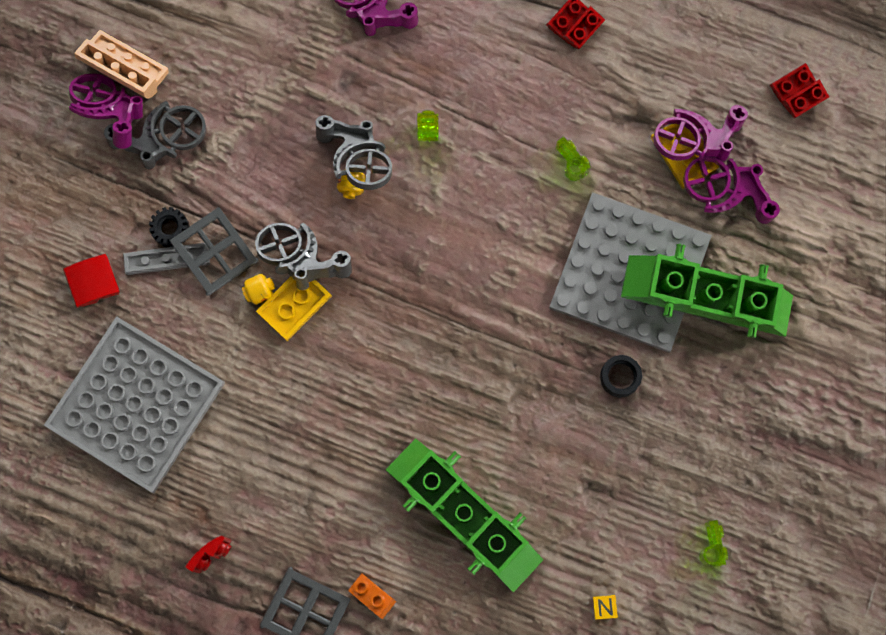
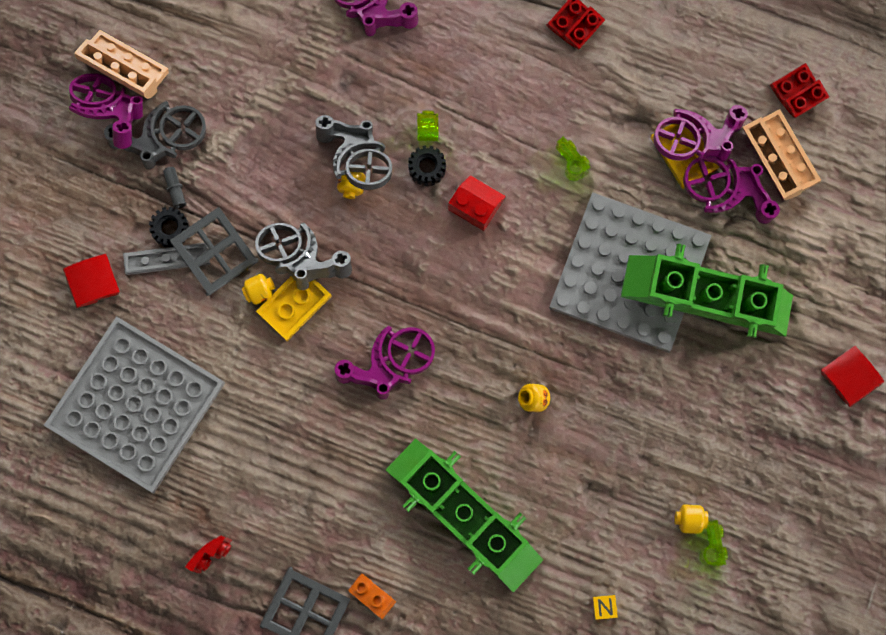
black tyre [600,355,642,398] -> none
none -> dark grey axle [163,167,187,209]
none -> magenta piece [335,325,435,400]
none -> black tyre [408,145,446,186]
none -> red slope [448,175,506,231]
none -> yellow head [518,383,550,412]
none -> yellow head [674,504,708,534]
none -> light nougat brick [742,109,821,200]
none -> red slope [821,346,884,407]

